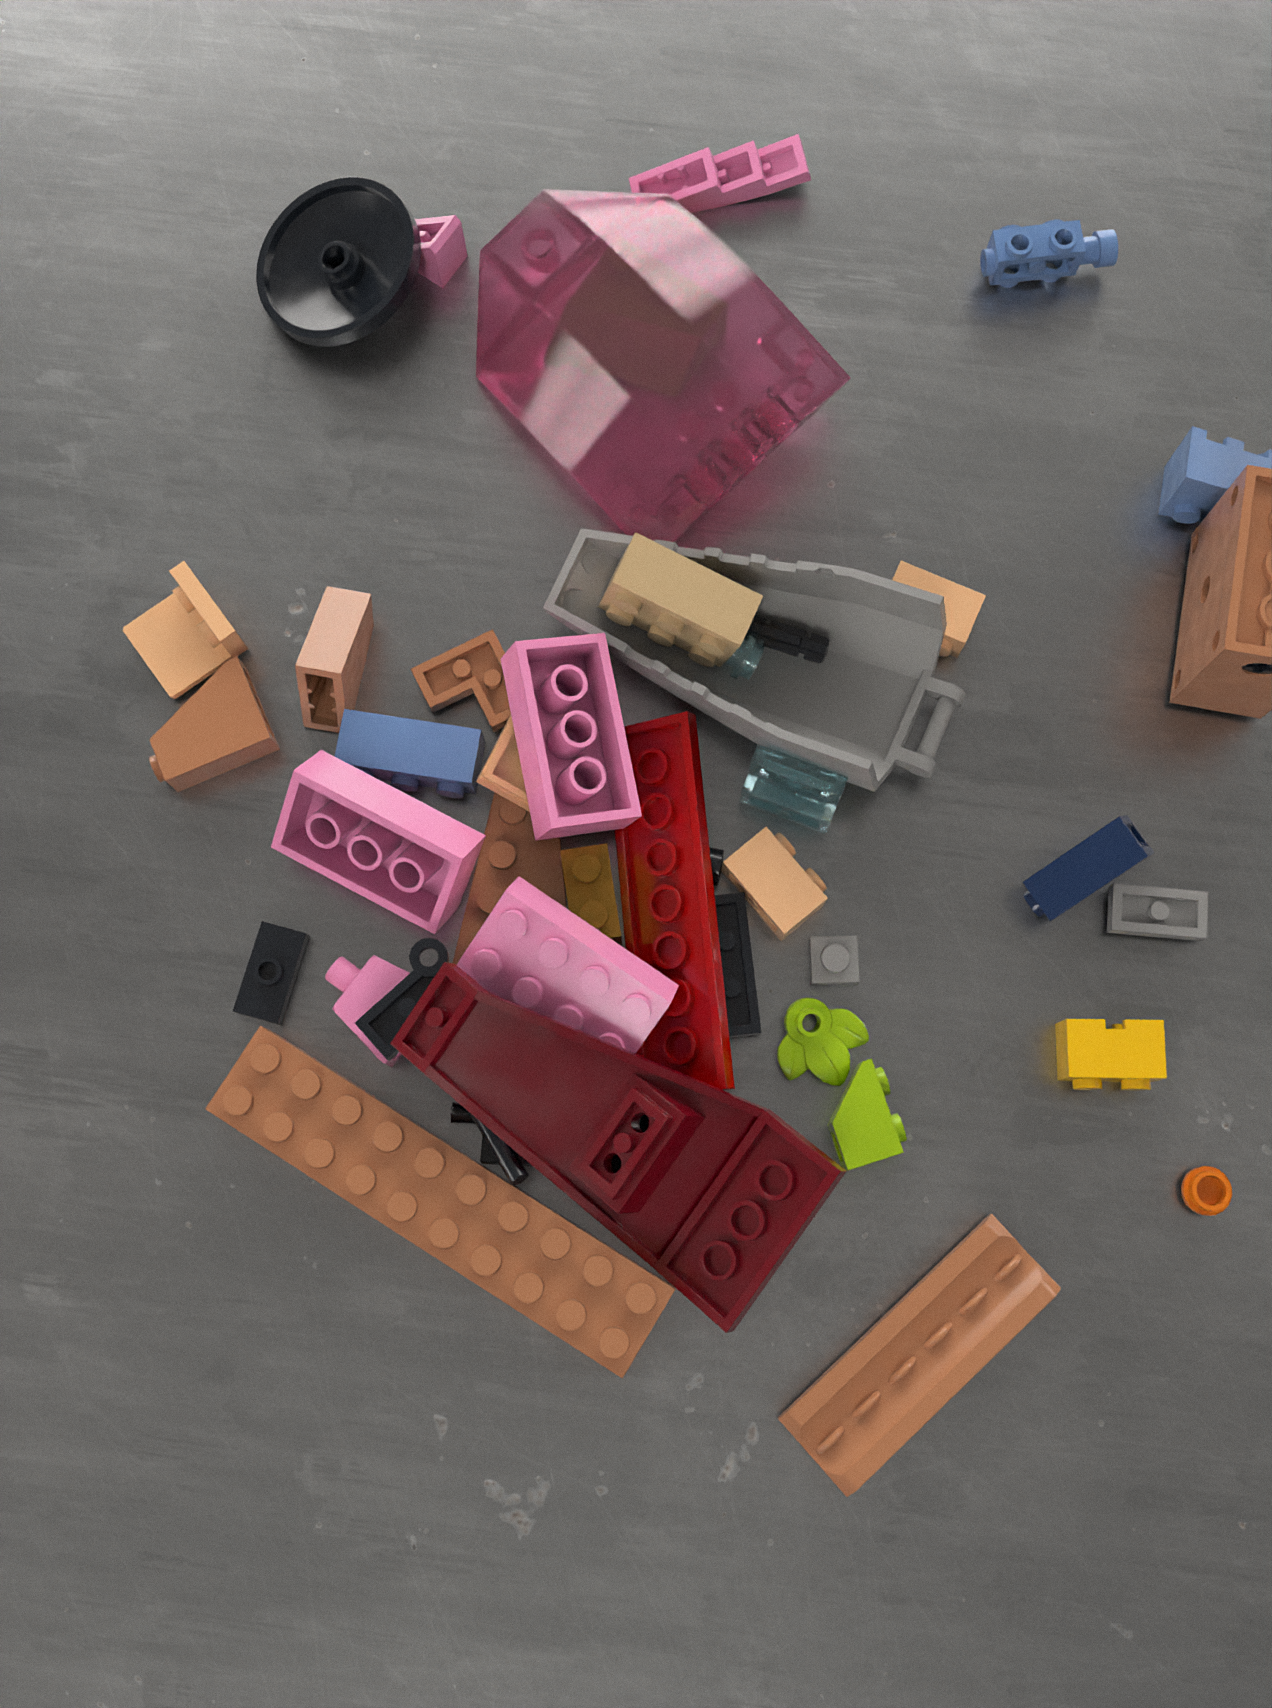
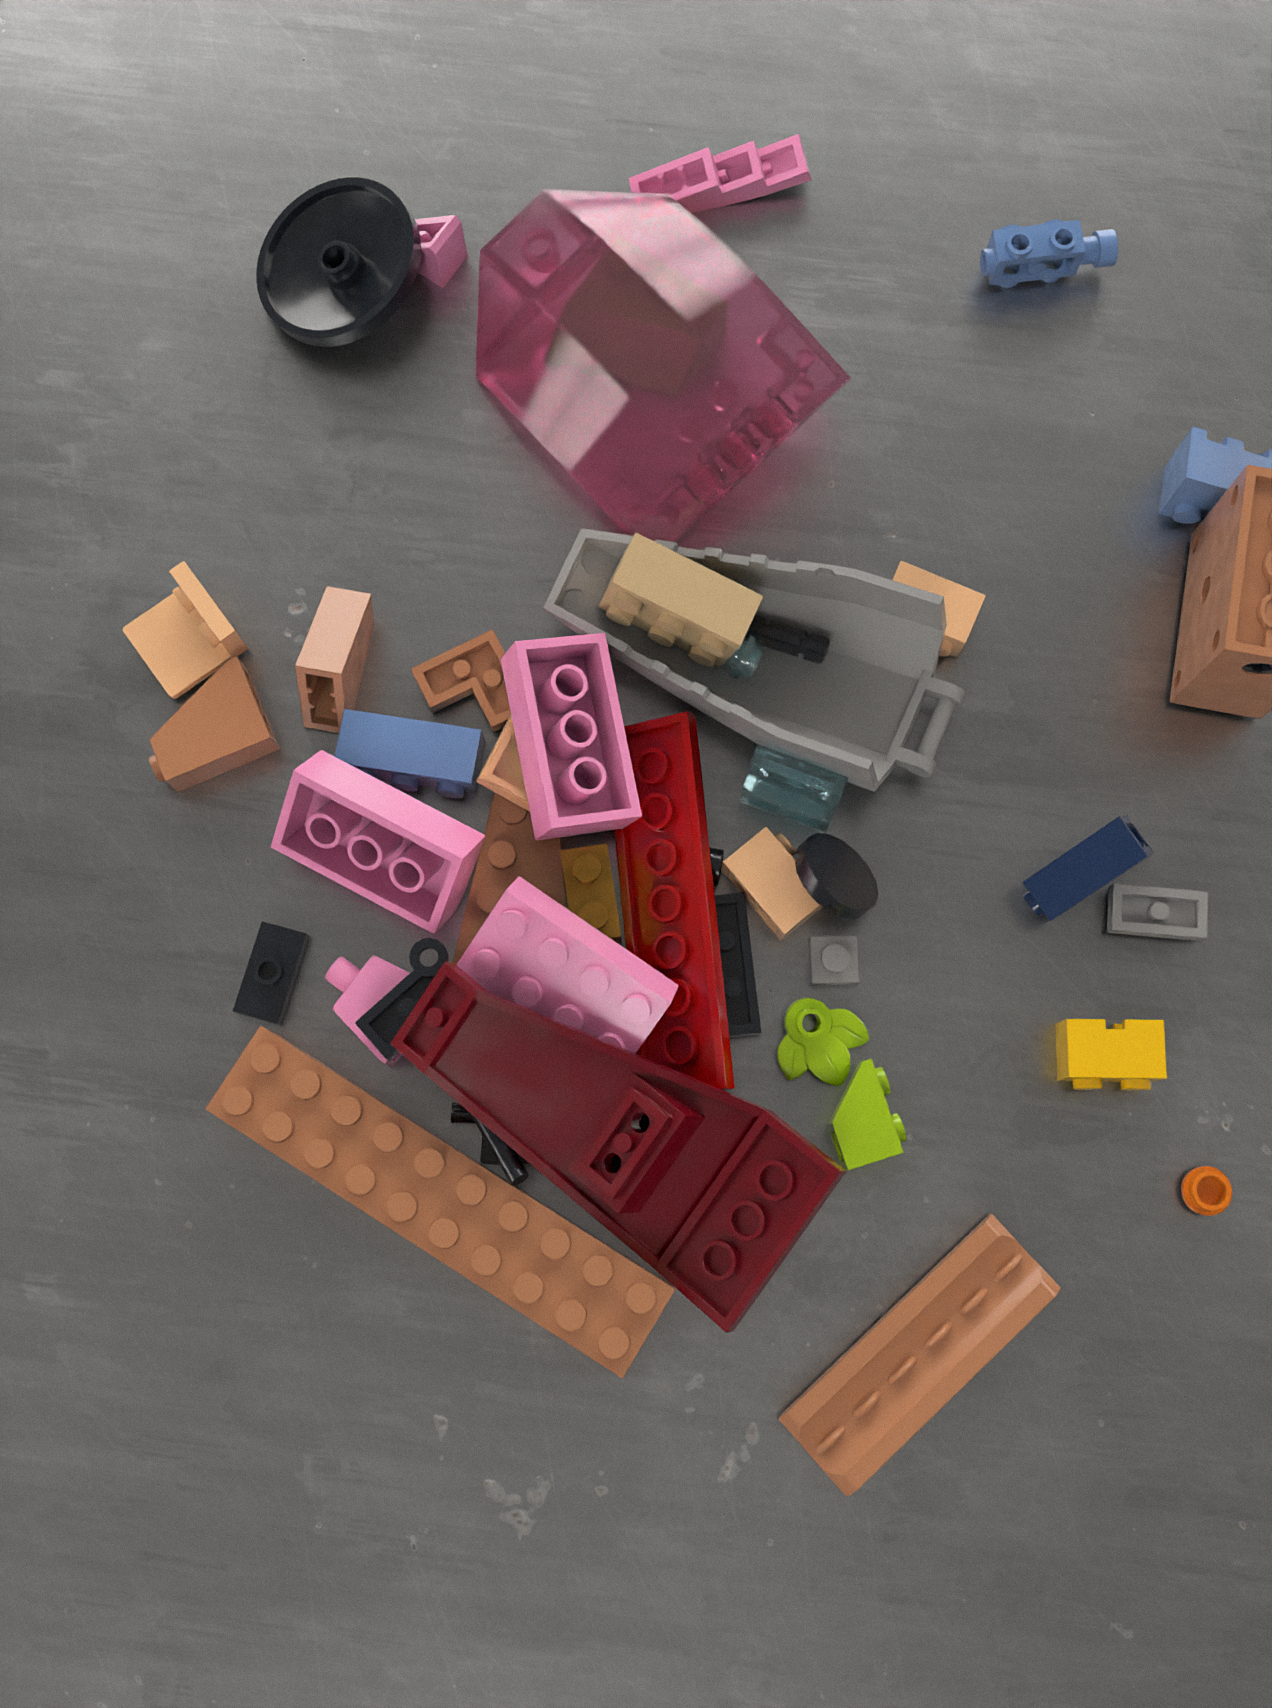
none -> black tile [795,833,879,919]

